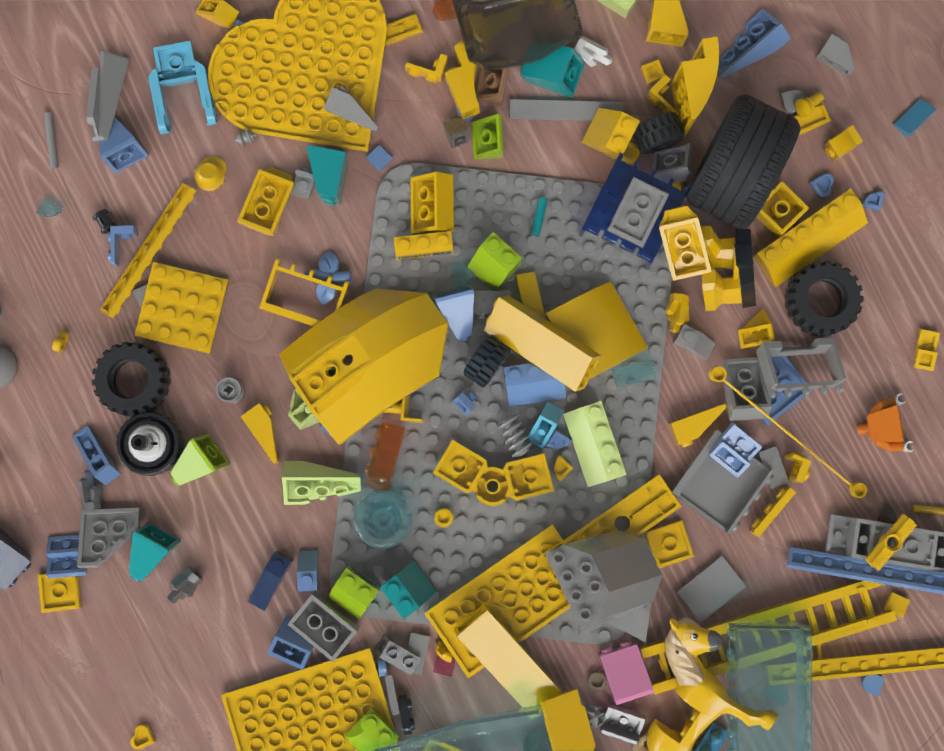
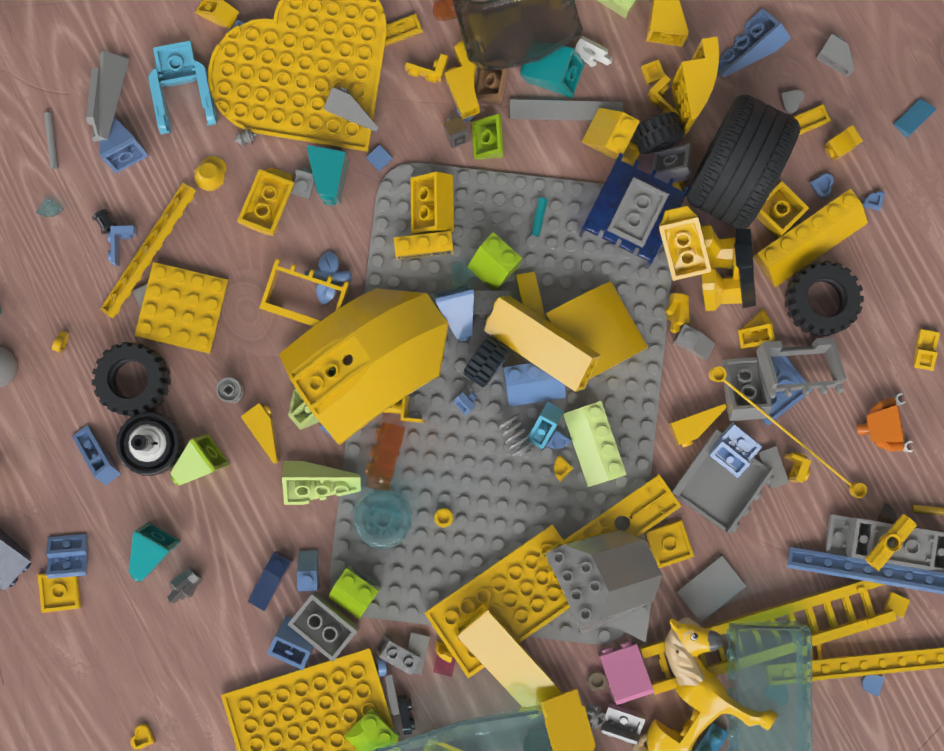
light grey plate [77,508,141,568] -> none
flat silver rock [78,470,103,510] -> none
teal slope [380,560,437,619] -> none
yellow plate [433,440,554,506] -> none
clear light blue slope [612,360,657,388] -> none
yellow plate [750,487,796,537] -> none
yellow pin [795,92,824,117] -> none

